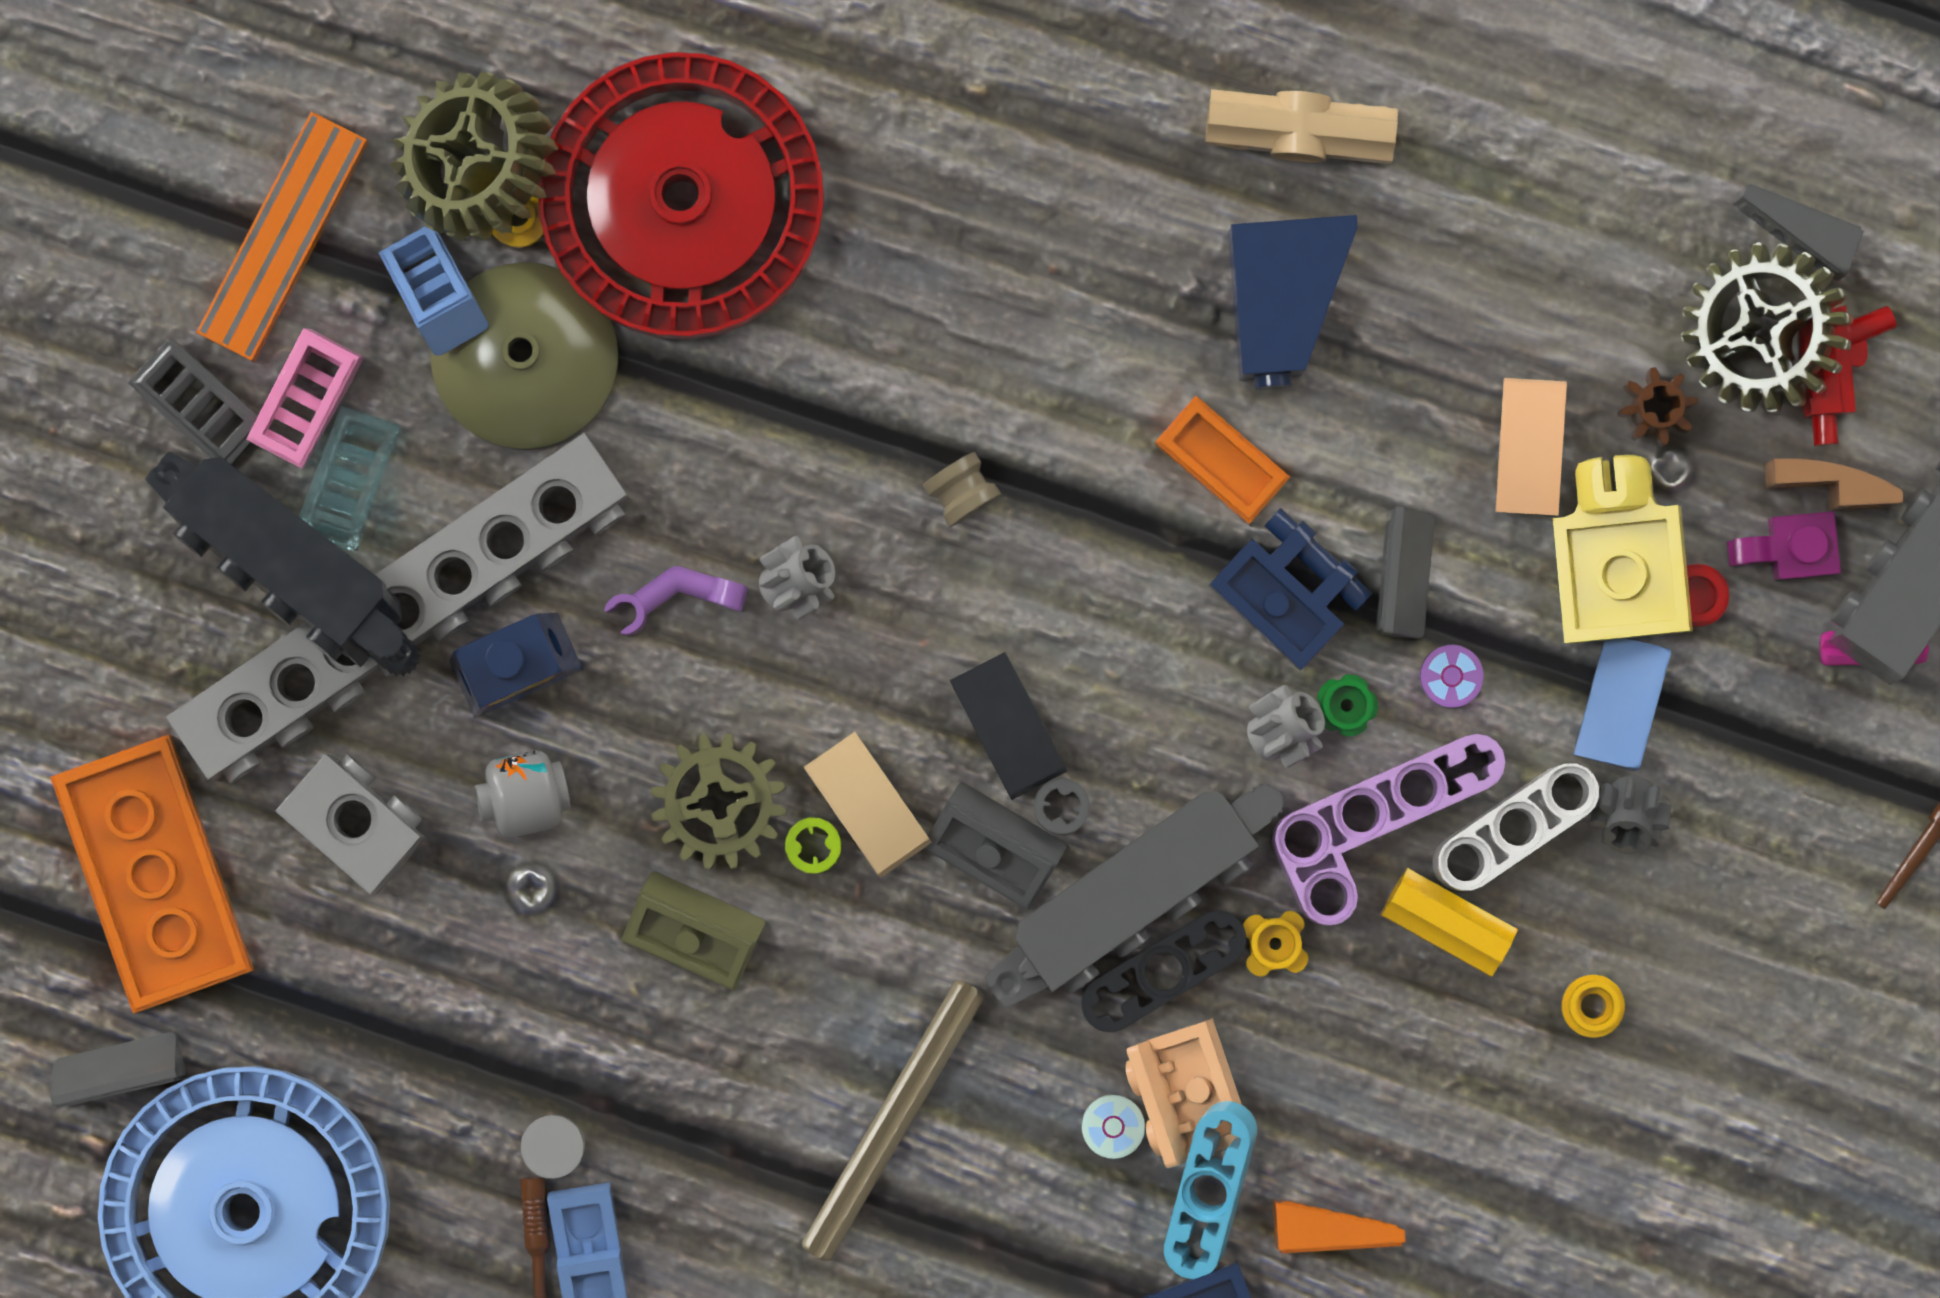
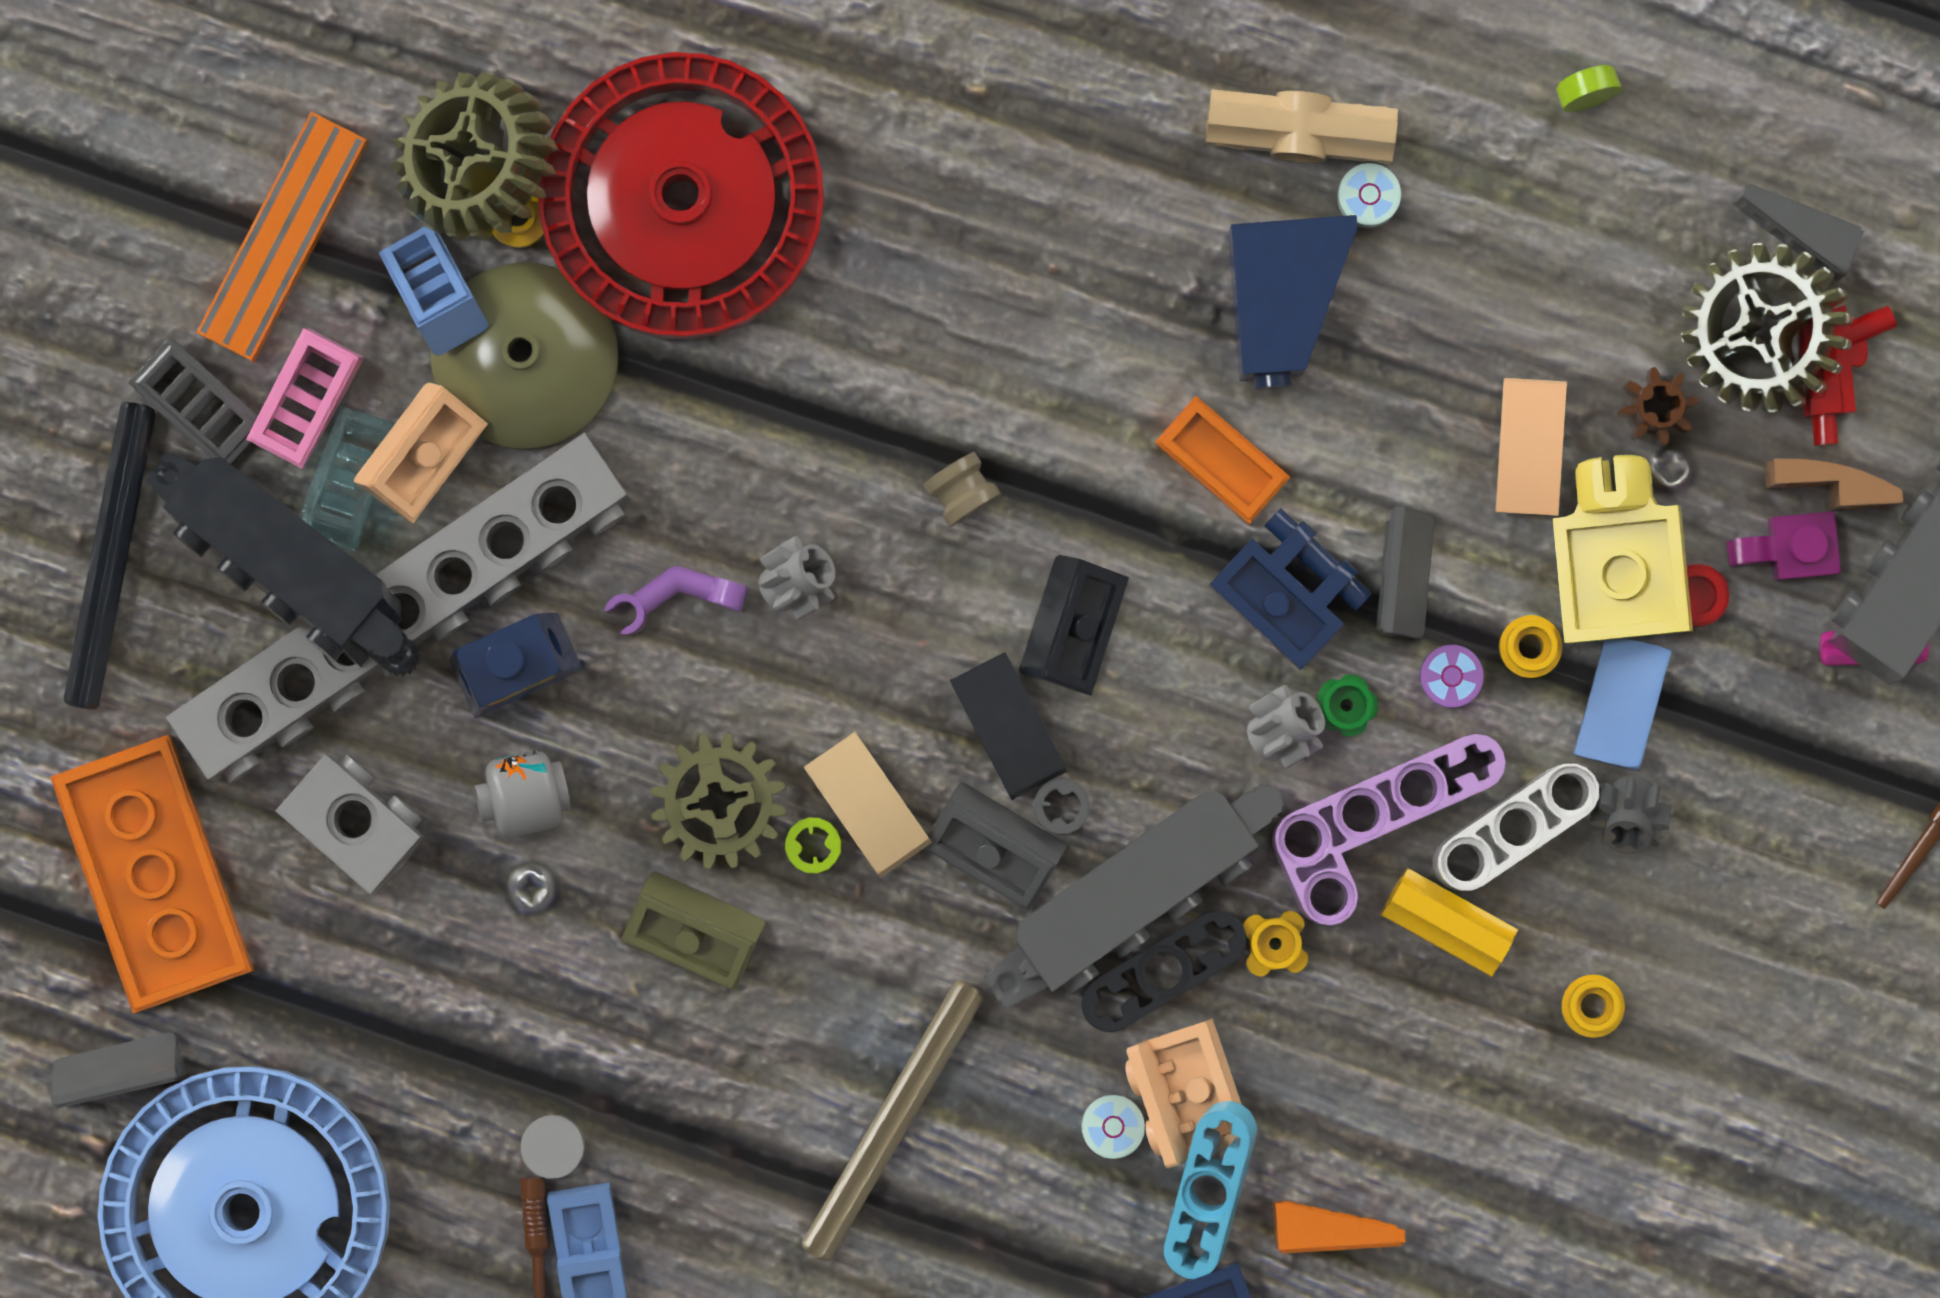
none -> black axle [63,402,156,710]
none -> light nougat slope [354,383,488,523]
none -> black slope [1019,555,1129,696]
none -> light aqua tile [1337,163,1401,228]
none -> yellow plate [1499,615,1563,678]
none -> lime tile [1556,65,1622,112]

